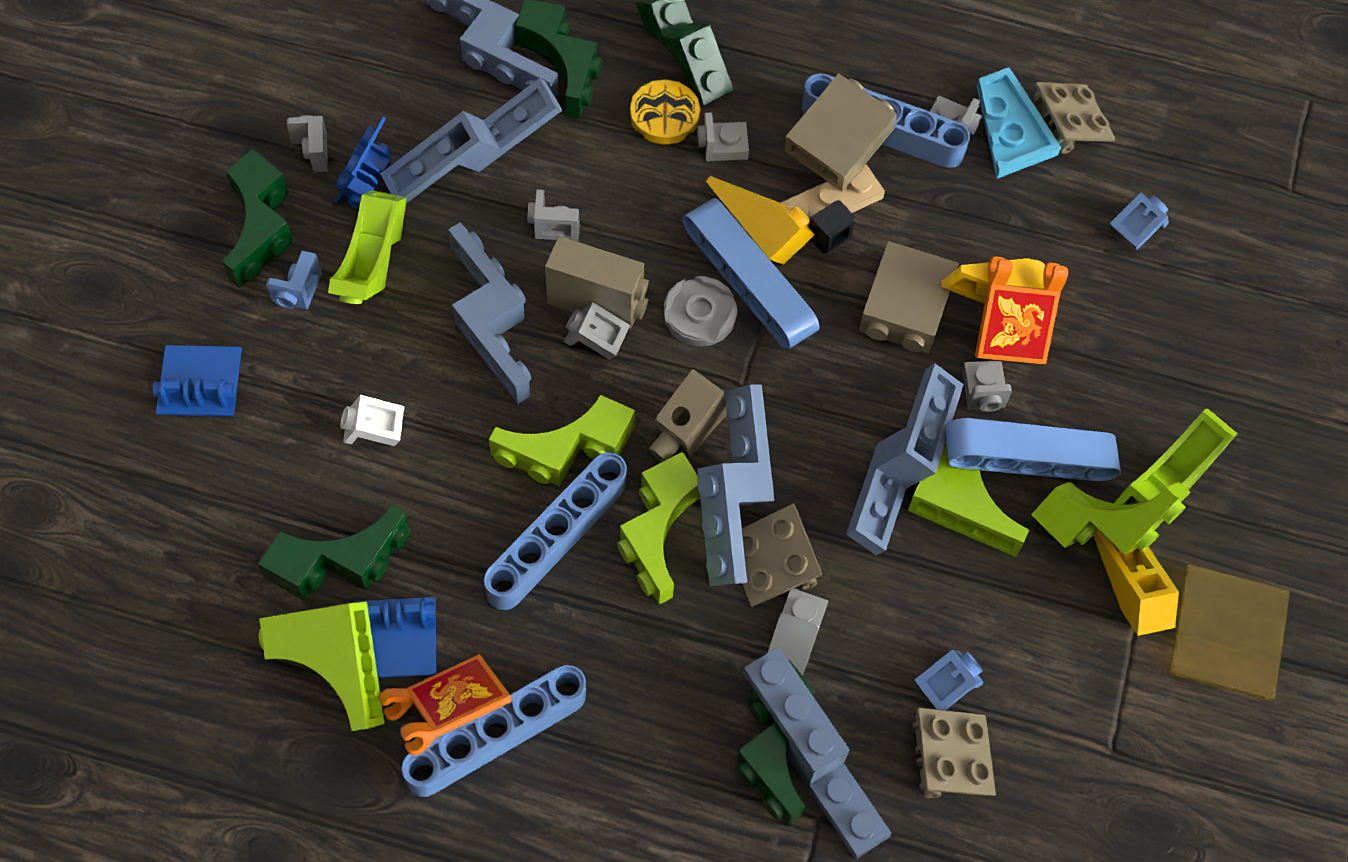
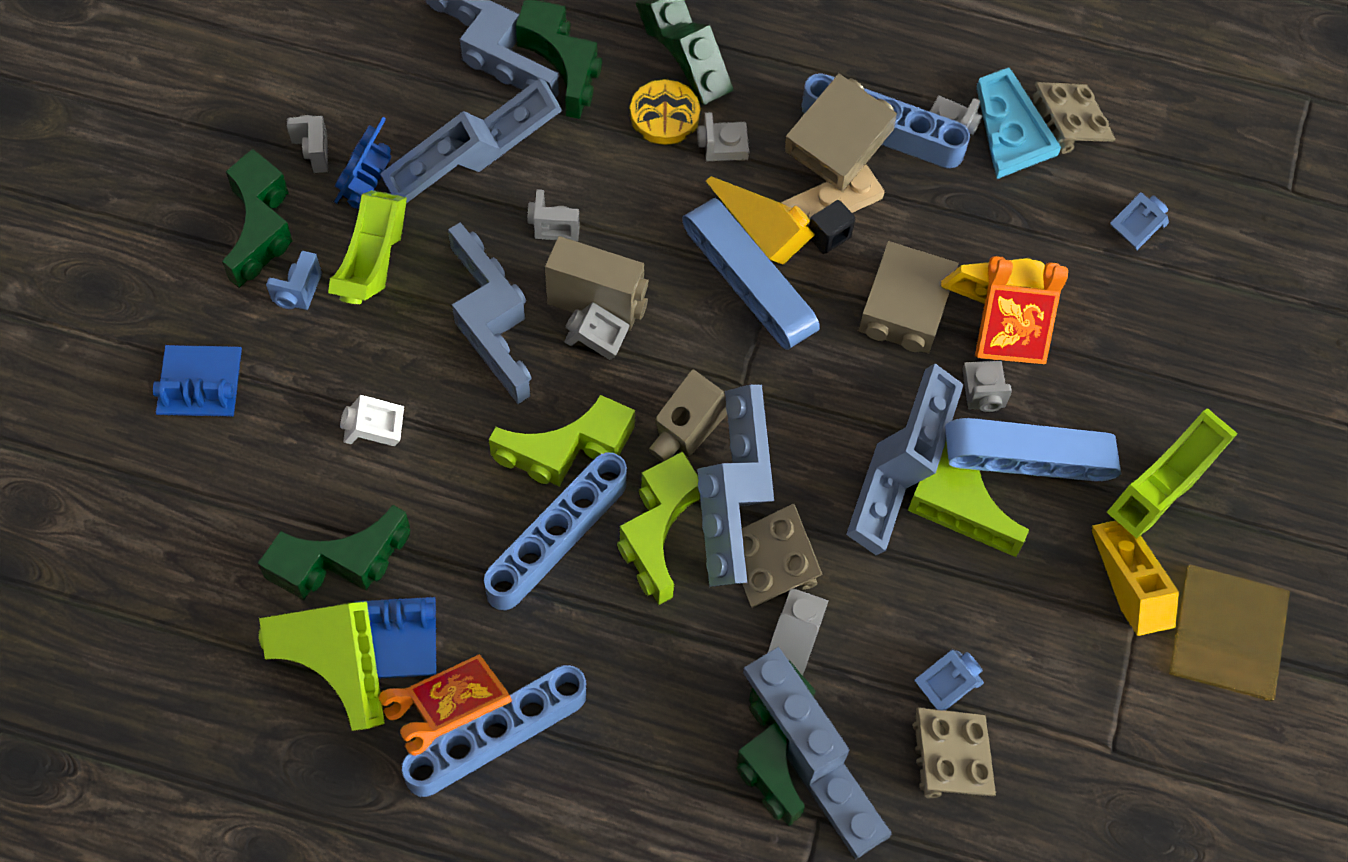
light grey tile [663,276,737,347] -> none
lime arch [1031,481,1190,554] -> none

